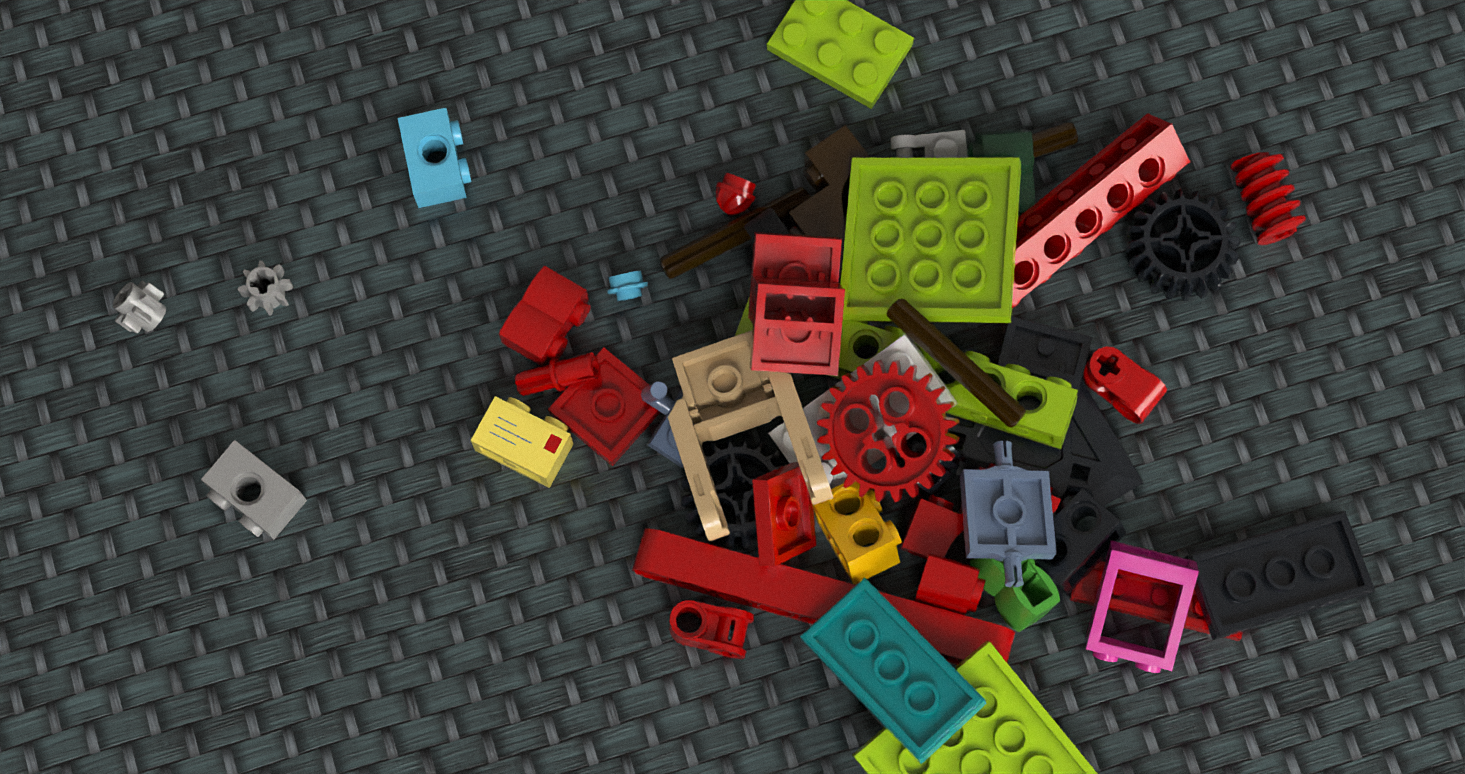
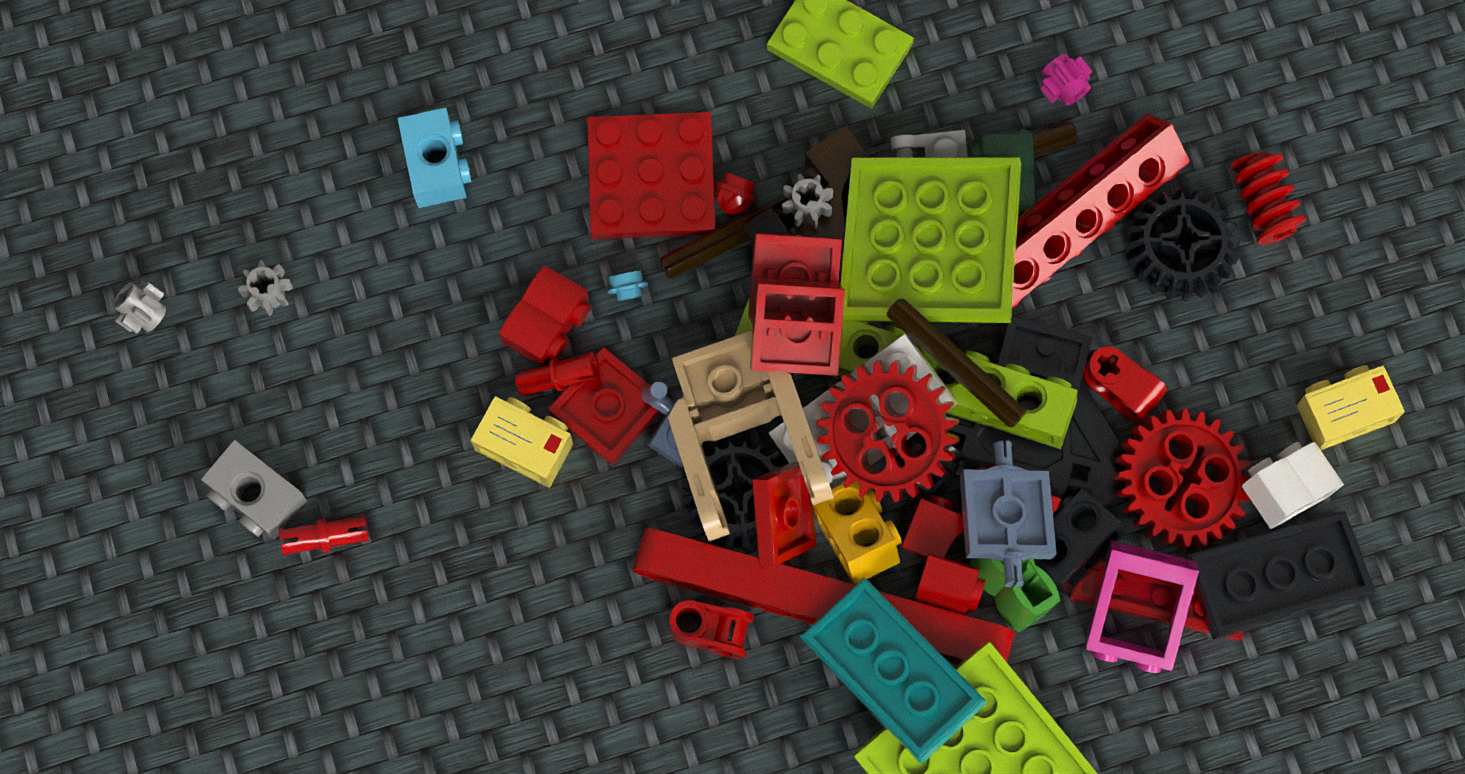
none -> red pin [279,514,369,556]
none -> red plate [588,112,715,239]
none -> light grey gear [782,174,833,228]
none -> dark pink gear [1040,54,1093,106]
none -> red gear [1113,409,1251,549]
none -> white brick [1242,442,1344,529]
none -> light yellow brick [1297,365,1405,450]

